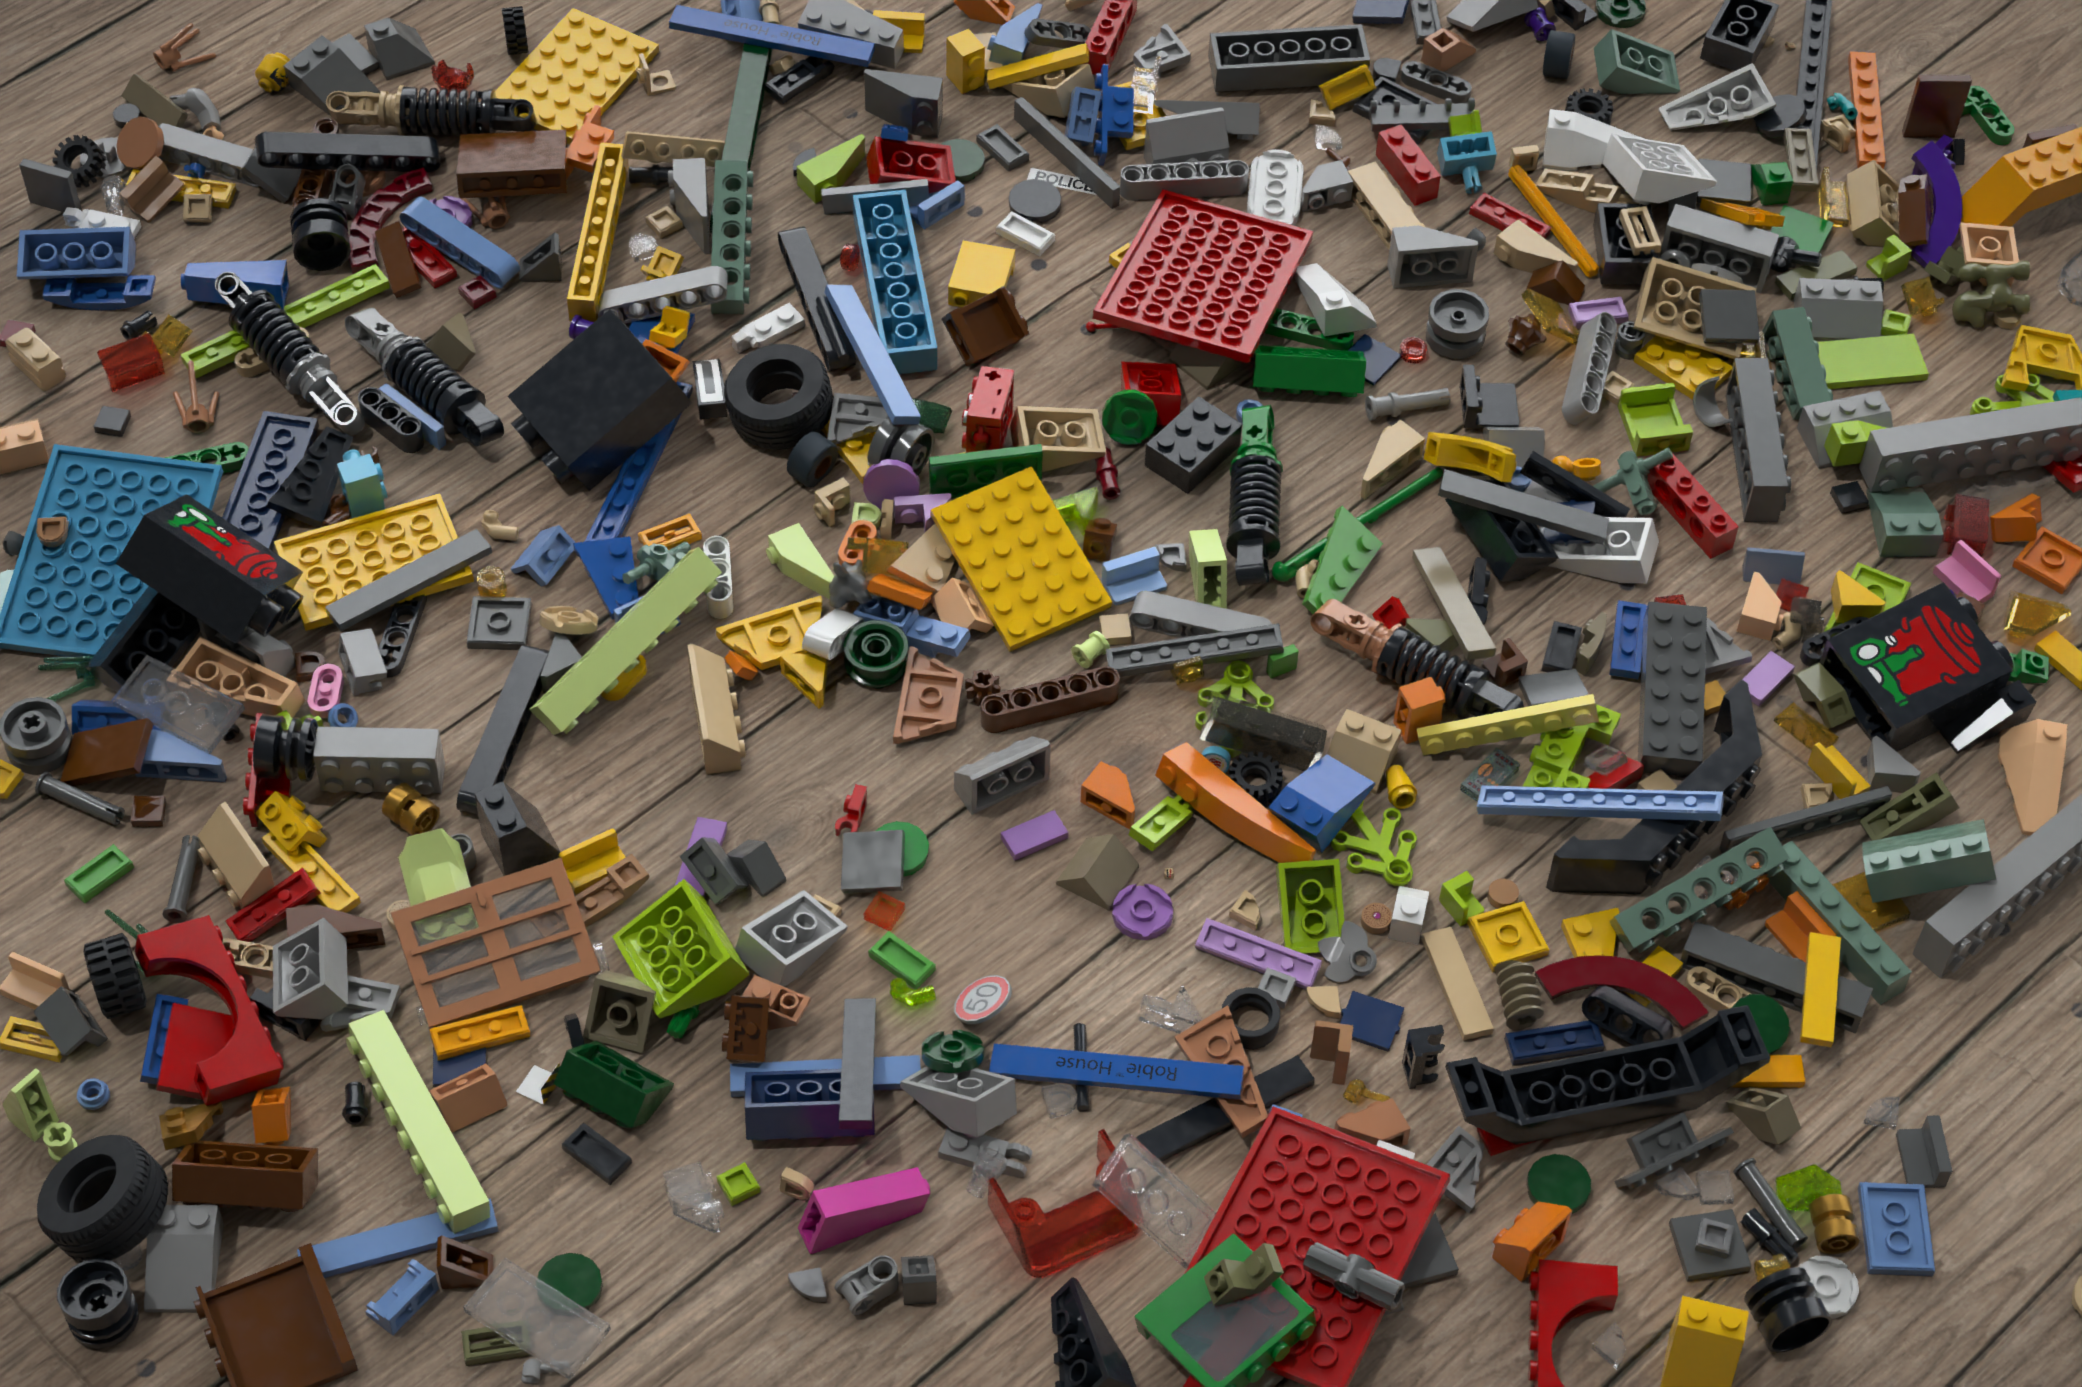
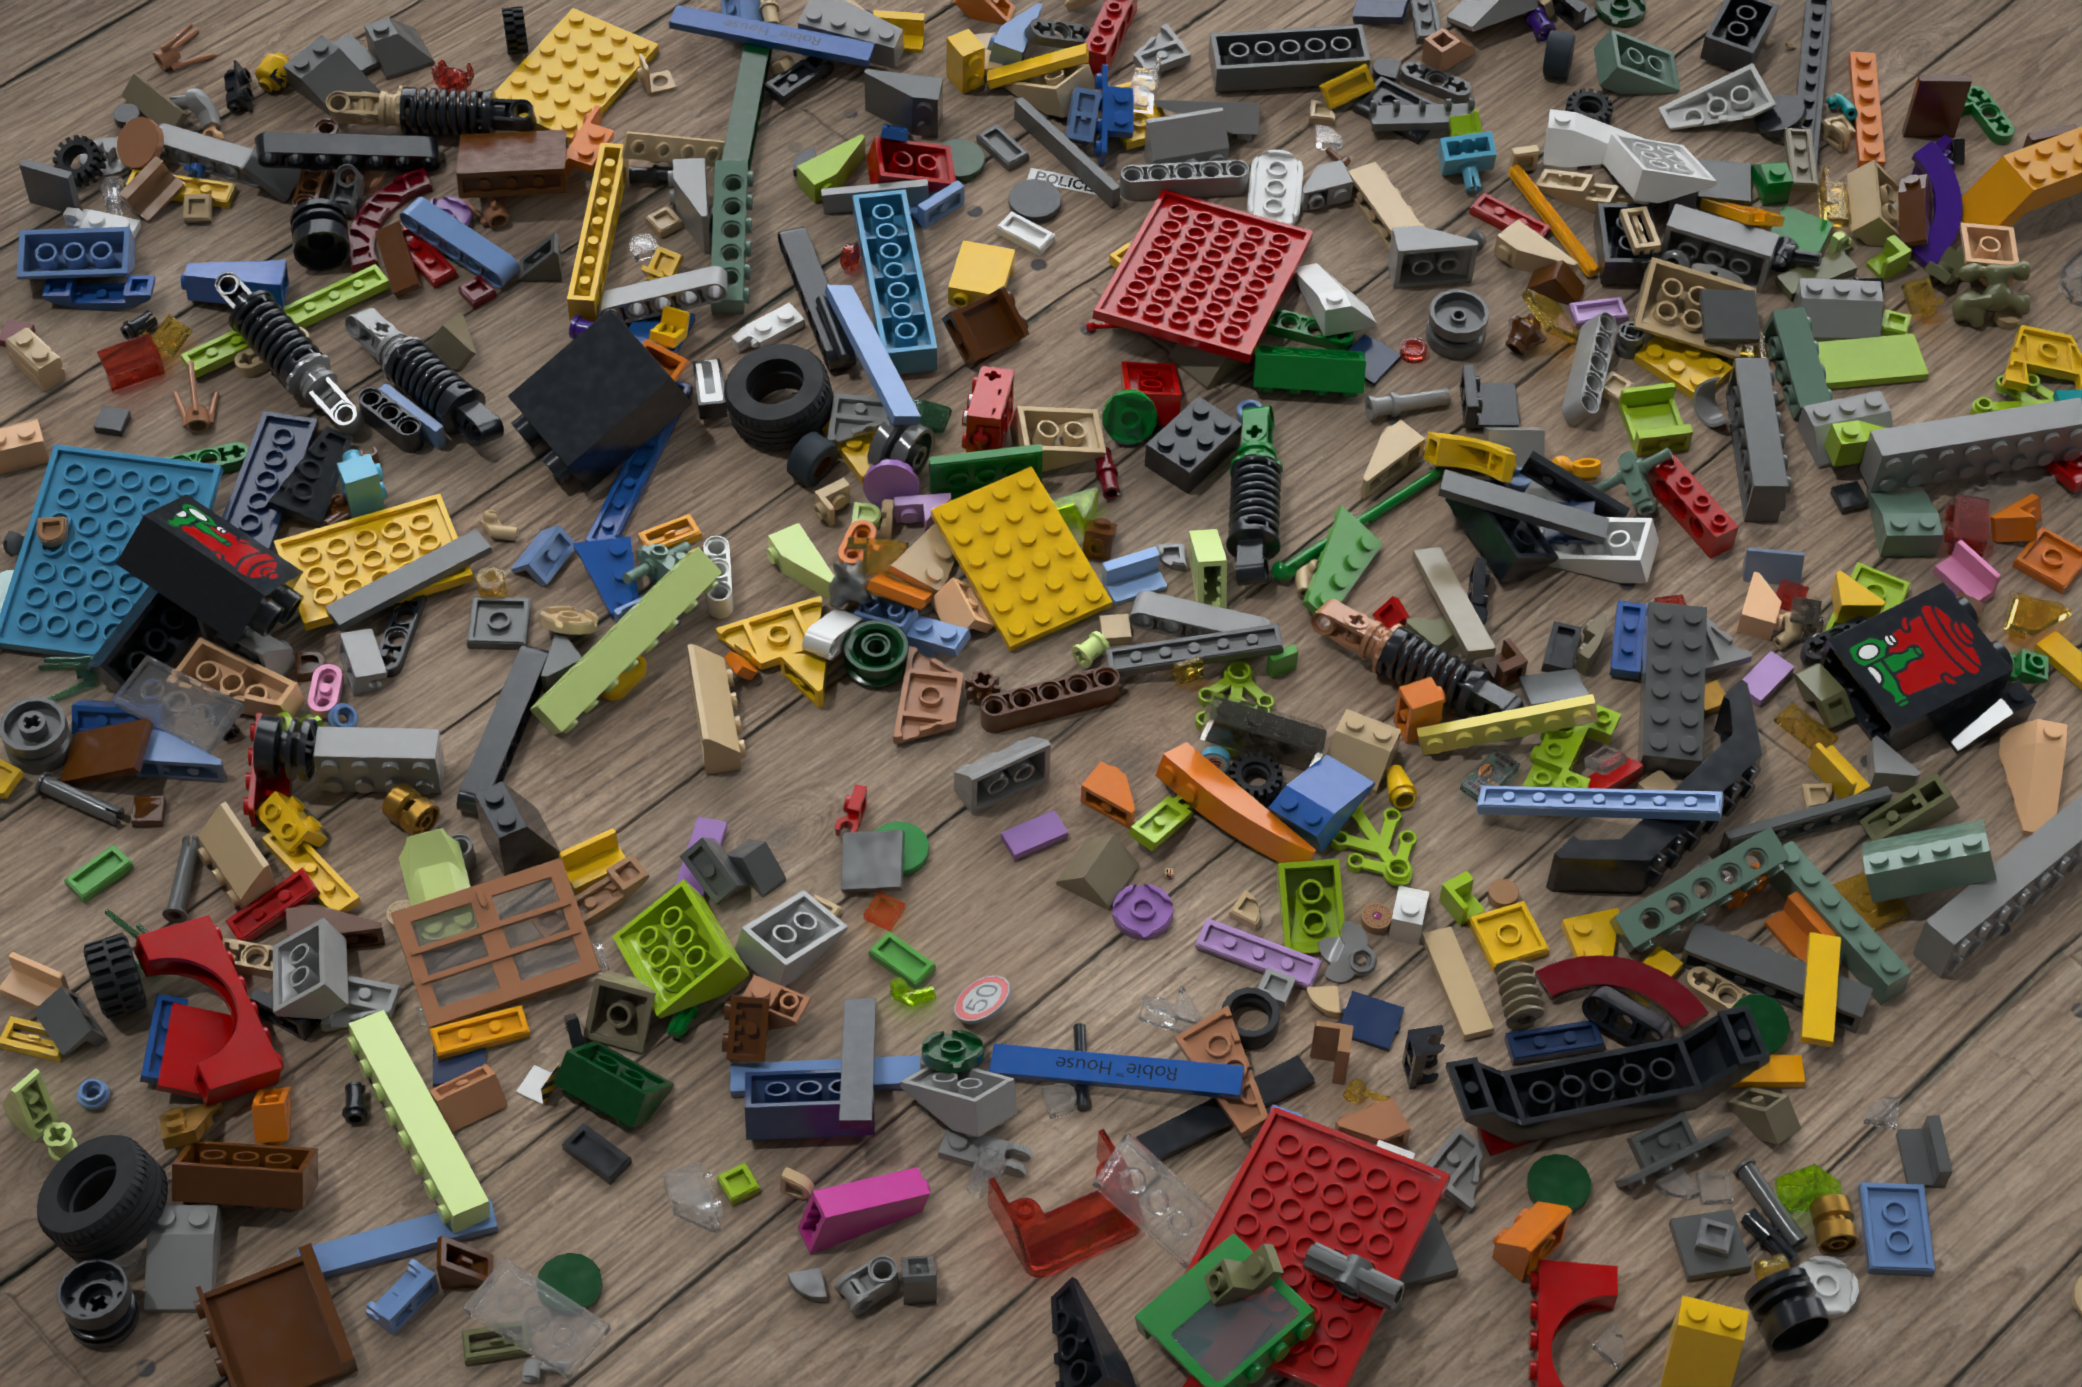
red brick [1376,125,1441,206] -> none
none -> black hinge [224,60,254,113]
none -> yellowish green tile [1827,231,1853,255]

